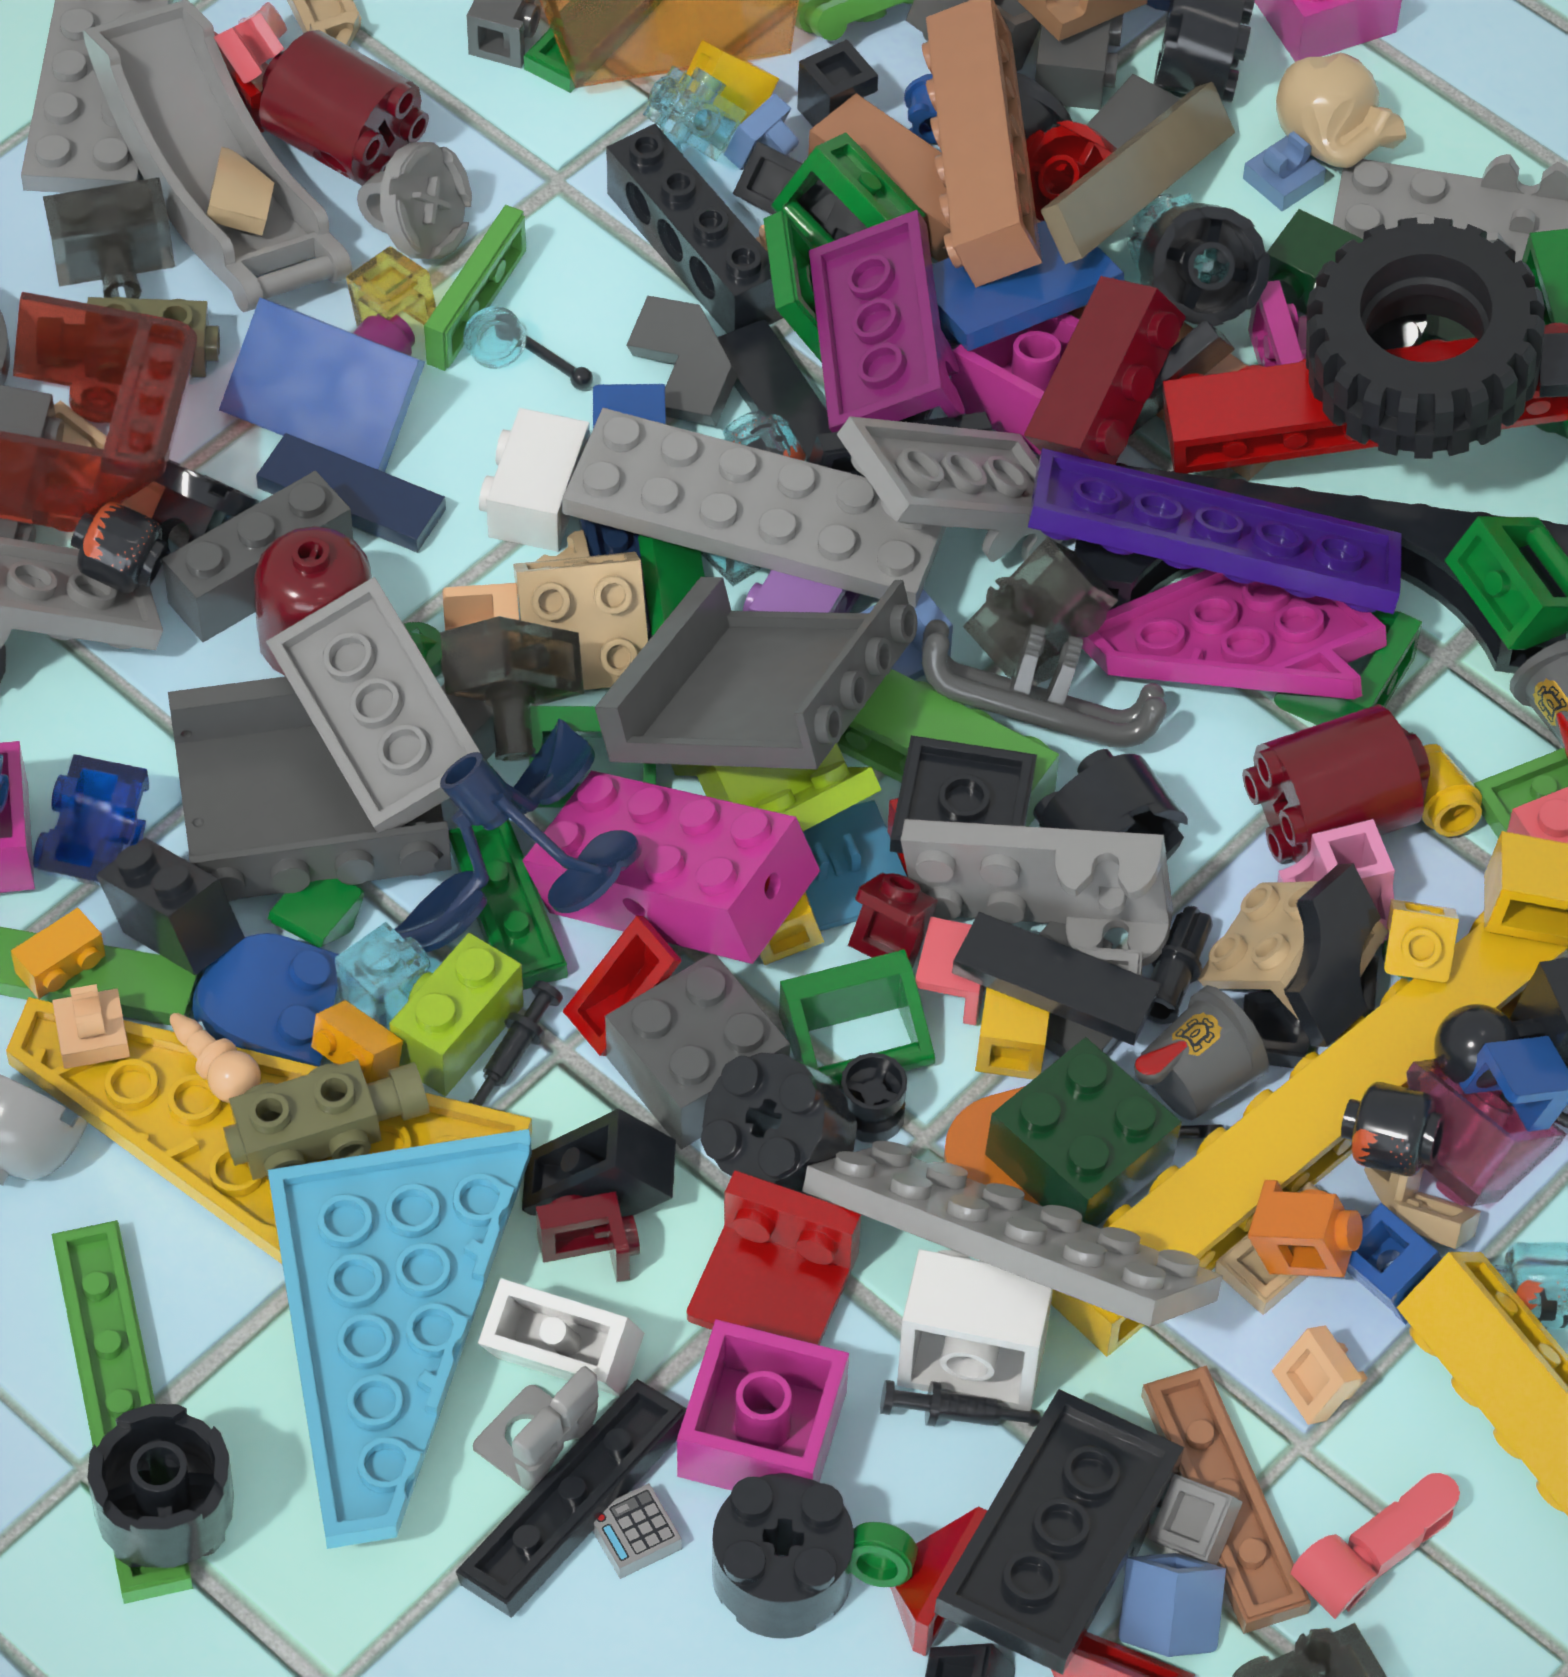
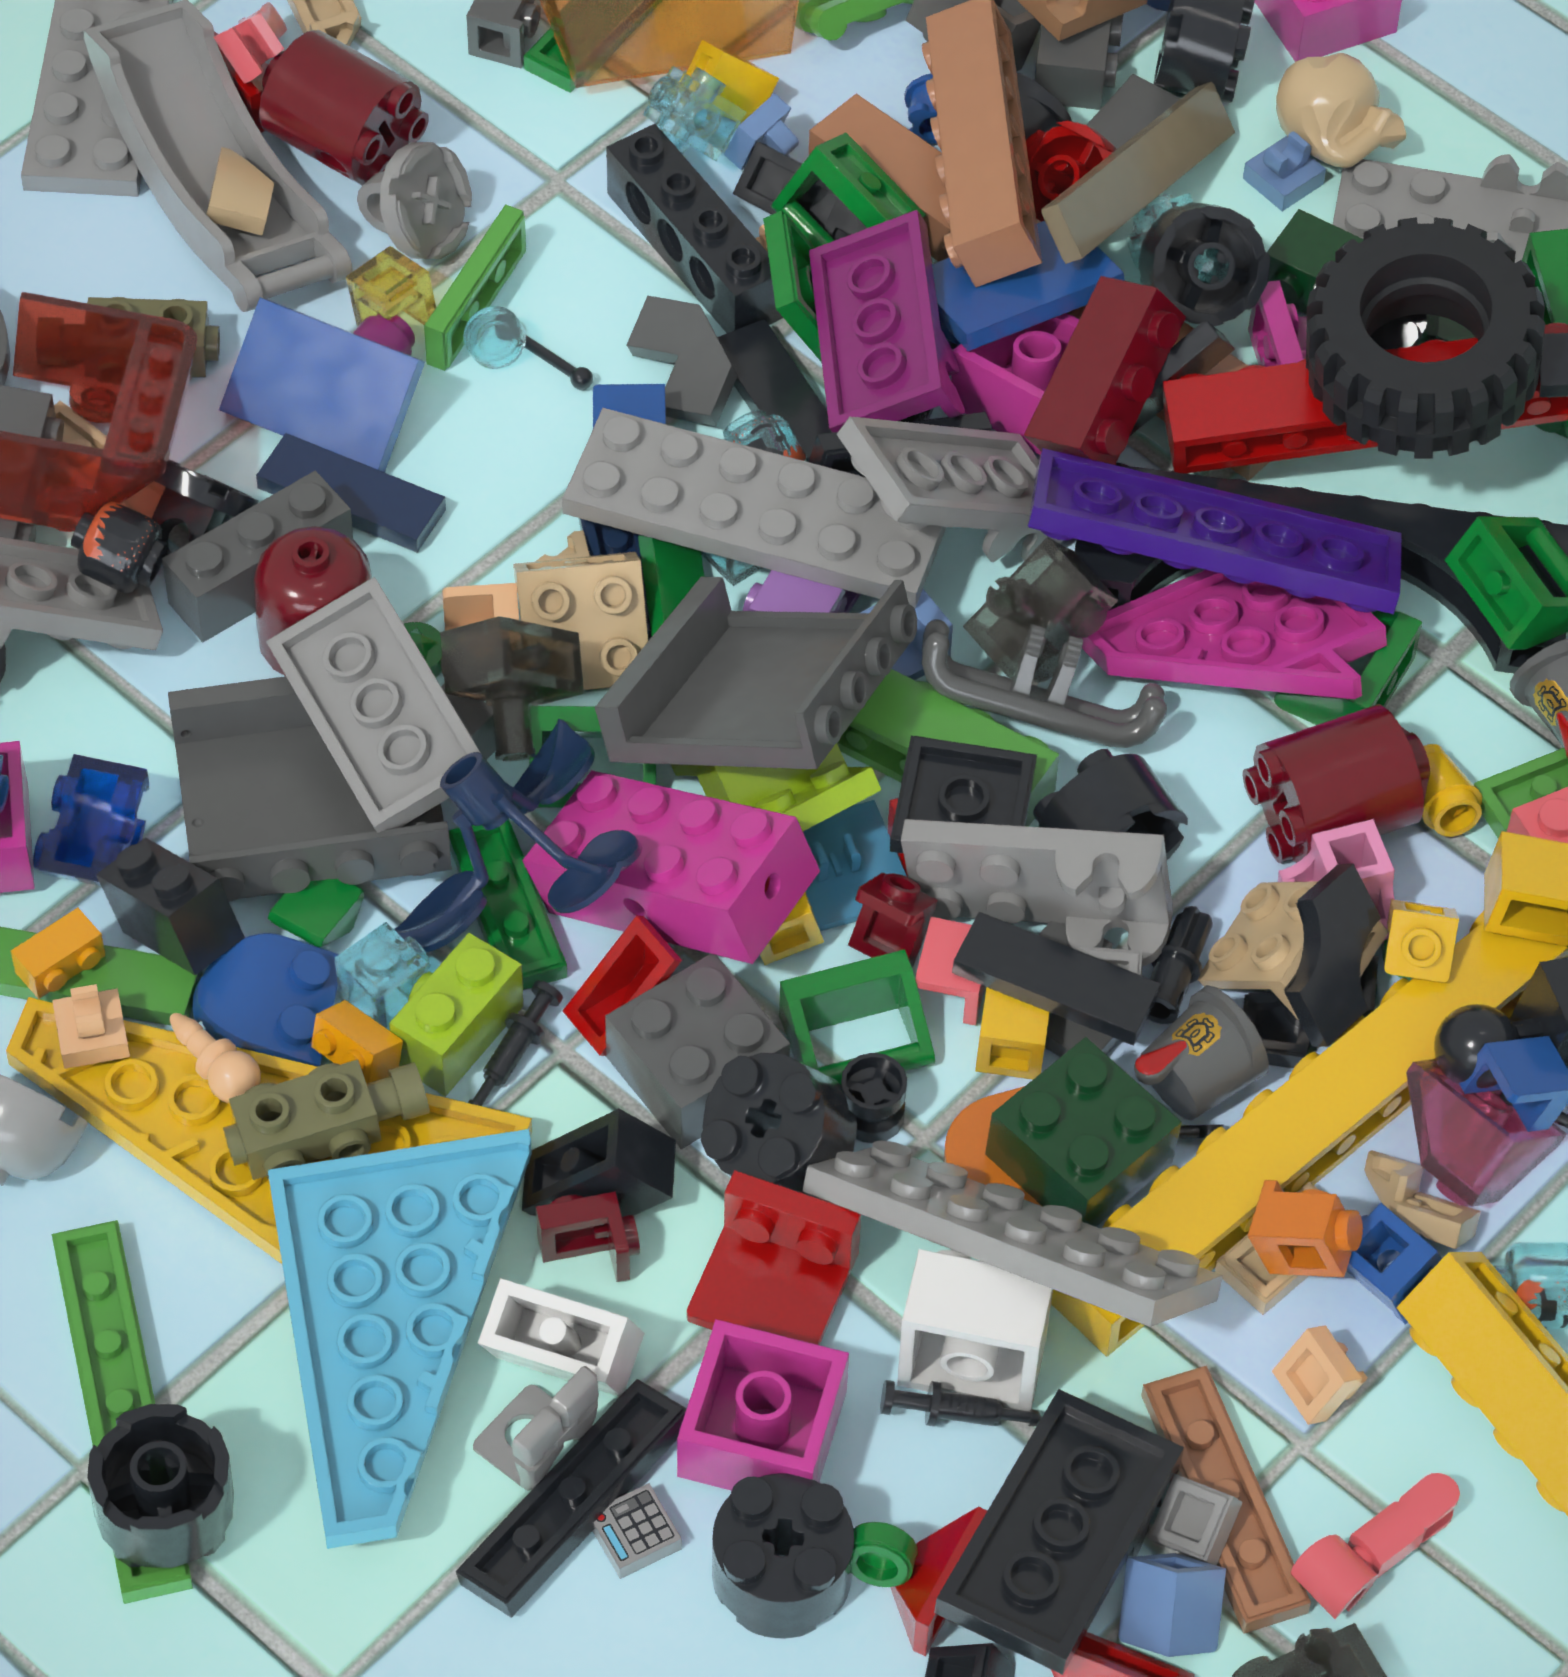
clear smoke brick [42,177,175,299] -> none
white brick [479,407,590,552] -> none
black panel [797,40,878,127] -> none
black head [1341,1082,1445,1177] -> none

